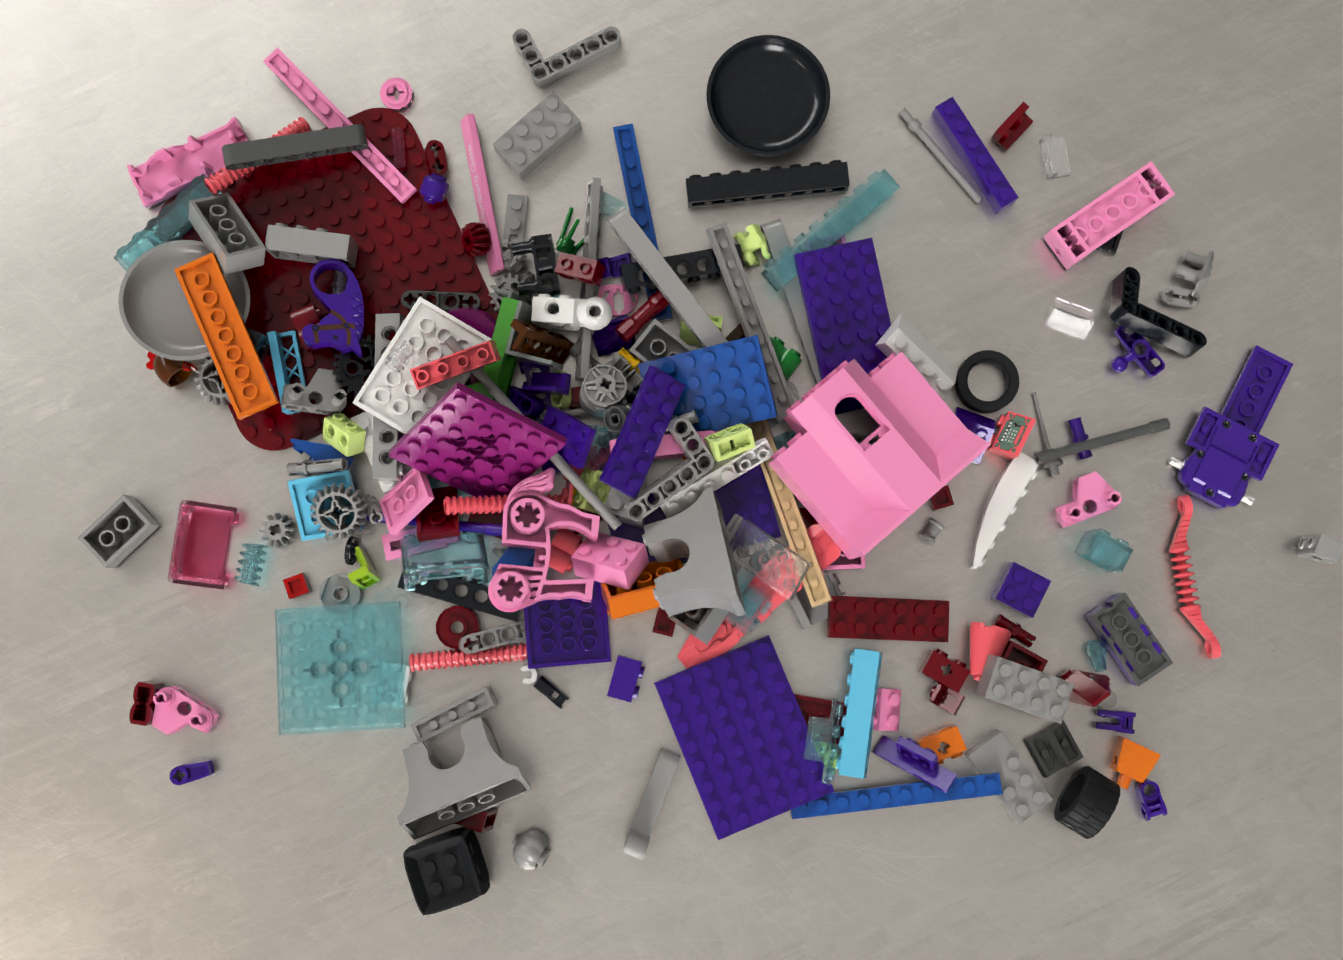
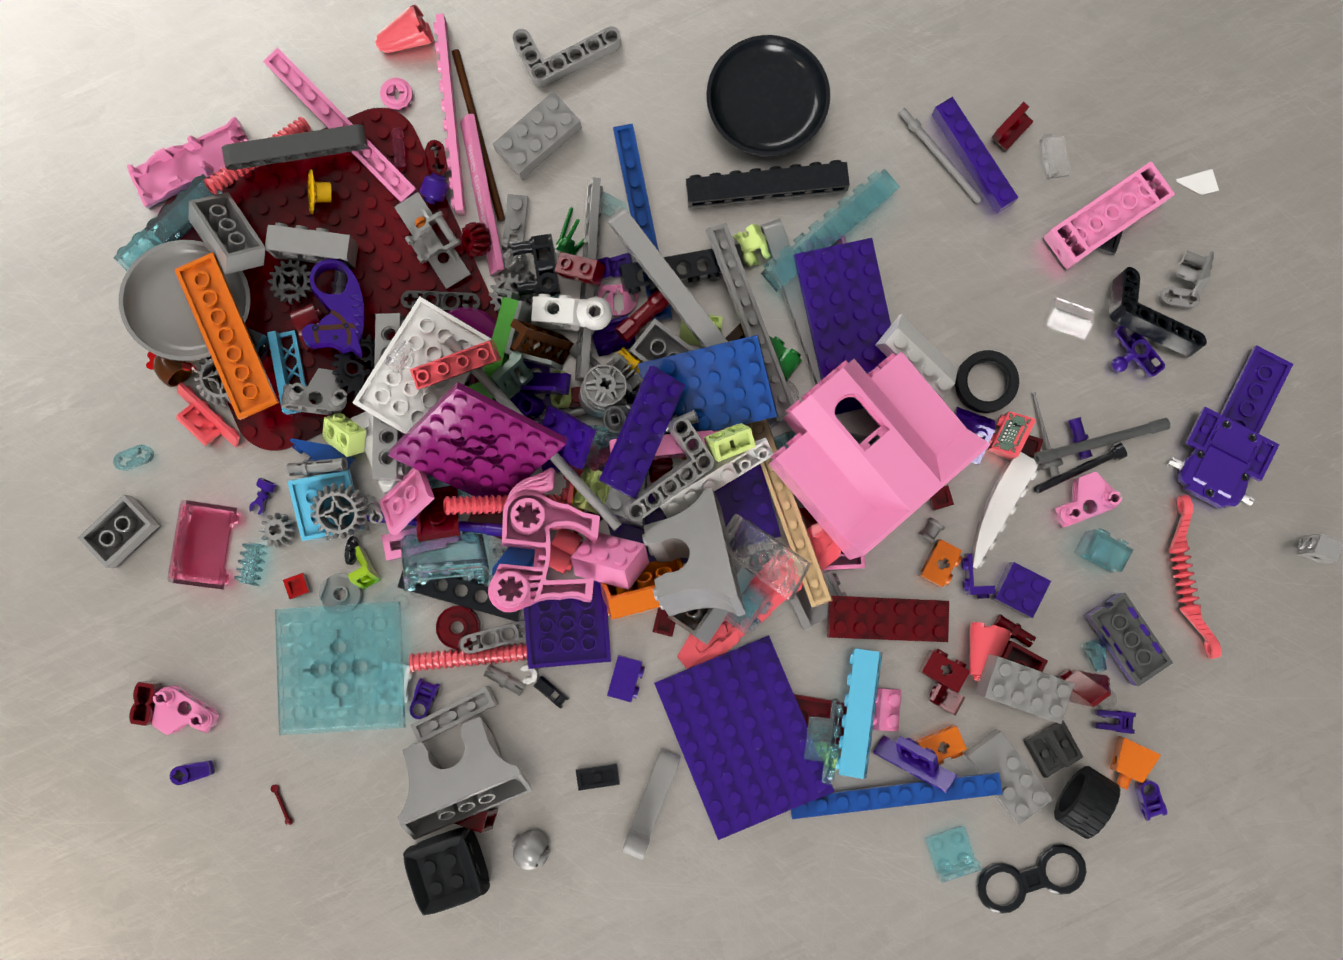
none -> clear light blue beam [113,444,154,471]
none -> coral bracket [176,382,240,447]
none -> dark purple piece [249,478,277,515]
none -> dark grey gear [268,259,312,305]
none -> dark red hinge [271,784,293,826]
none -> yellow wheel [308,169,331,215]
none -> coral cone [375,4,434,54]
none -> light grey piece [395,192,471,289]
none -> dark purple piece [409,678,440,719]
none -> bright pink plate [433,14,466,215]
none -> reddish brown piece [452,49,505,222]
none -> light grey pin [483,664,526,696]
none -> sand green plate [490,351,534,399]
none -> black plate [576,763,620,791]
none -> dark red gear [649,458,673,484]
none -> orange brick [918,539,962,587]
none -> clear light blue bracket [925,826,982,883]
none -> dark purple bracket [961,553,995,599]
none -> black bar [977,844,1087,914]
none -> dark red tile [1021,435,1044,459]
none -> black piece [1034,442,1127,493]
none -> white sticker [1176,169,1219,195]

